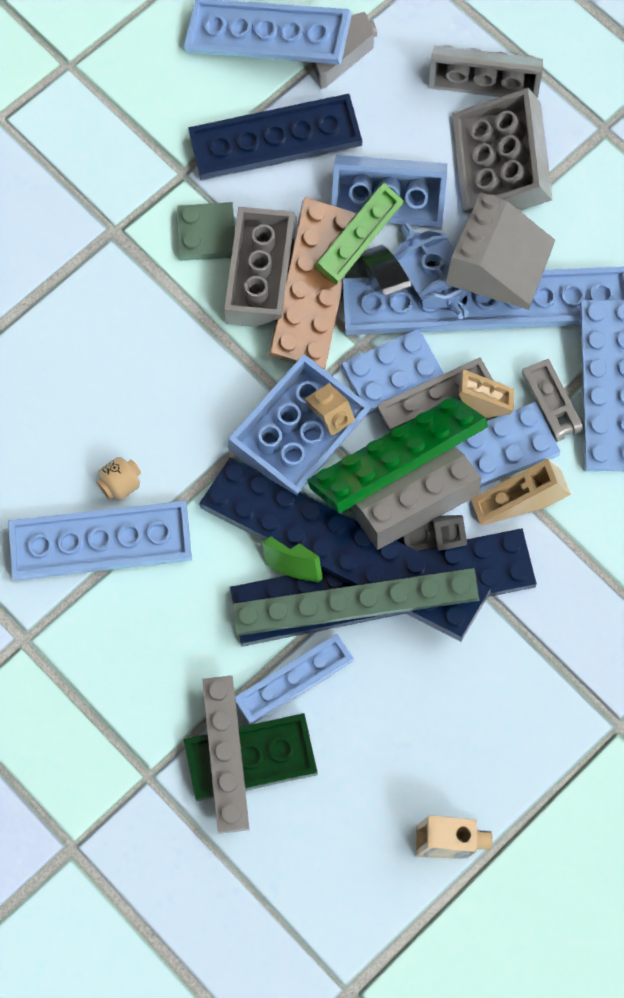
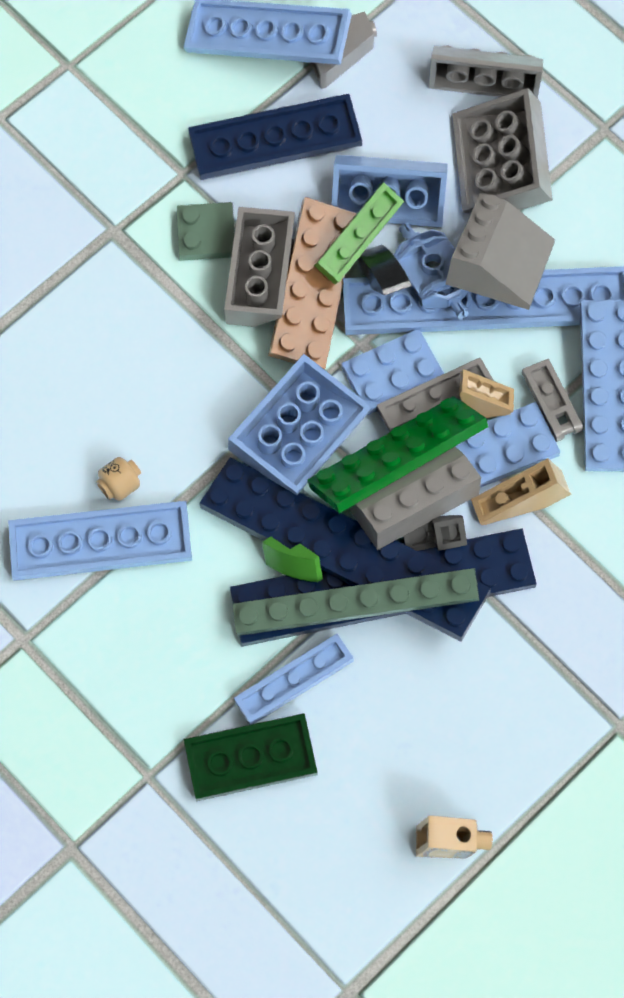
light grey plate [202,675,250,834] -> none
tan bracket [305,383,355,435] -> none

